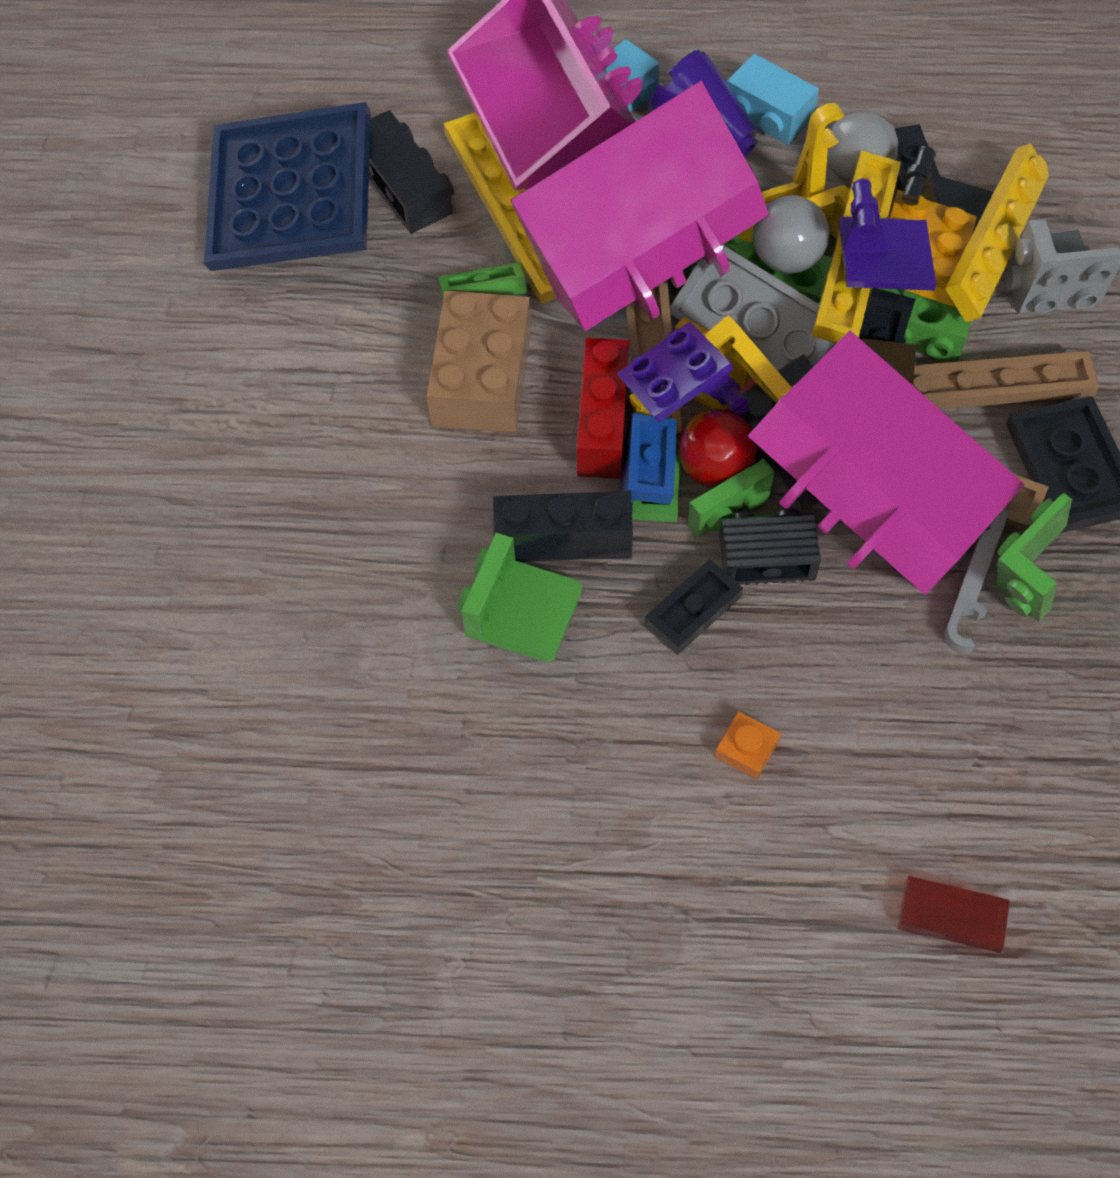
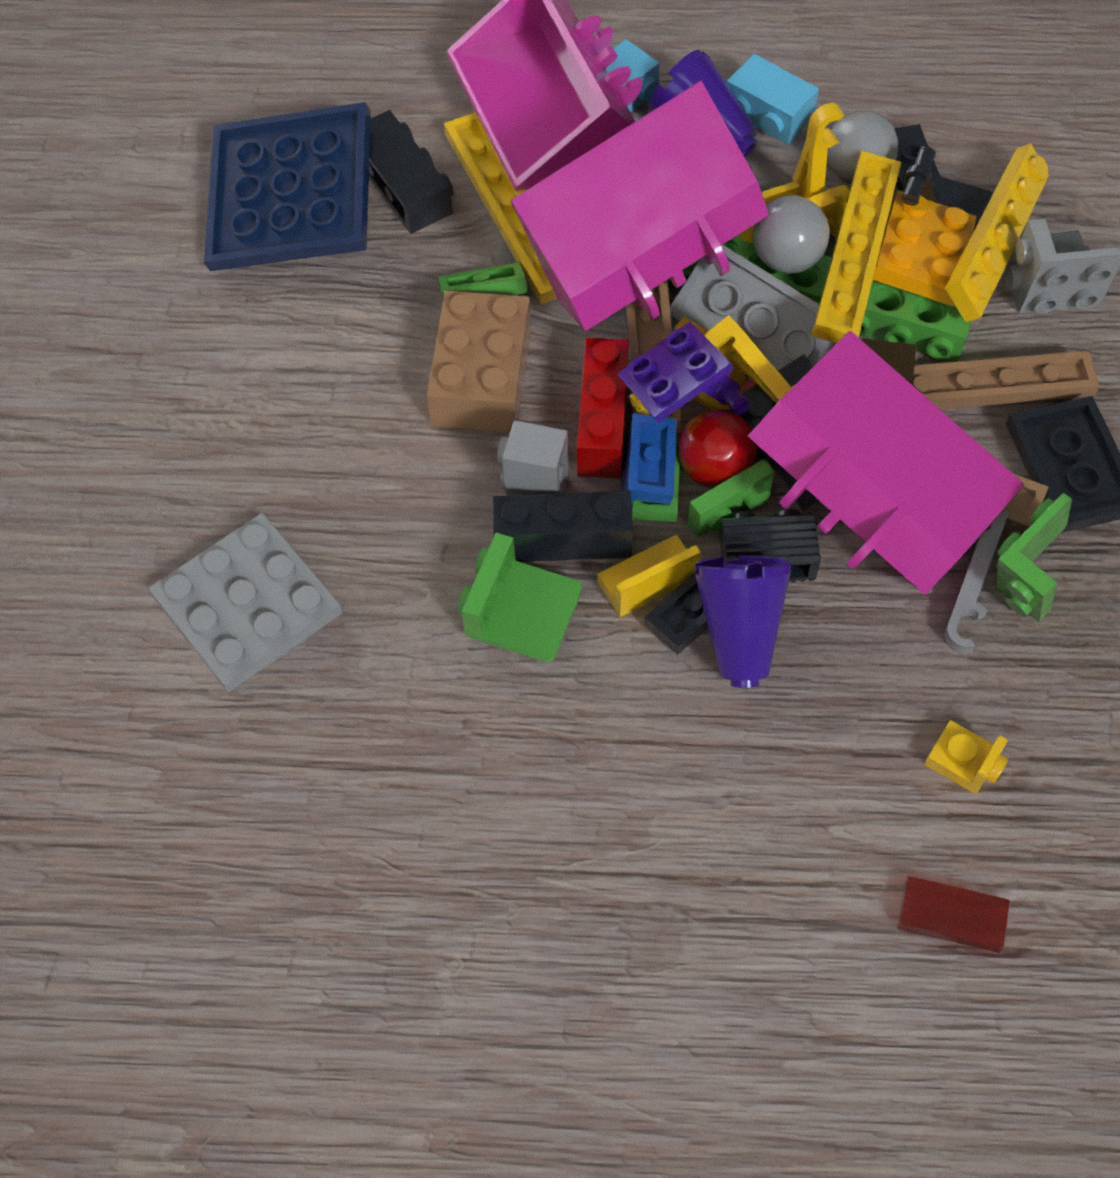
orange plate [715,711,781,780] -> none
dark purple plate [839,178,937,291] -> none
black plate [859,288,916,343] -> none
none -> light grey plate [148,513,343,693]
none -> light grey brick [497,420,569,496]
none -> yellow panel [597,534,702,617]
none -> dark purple cone [695,555,791,688]
none -> yellow bracket [924,720,1009,795]

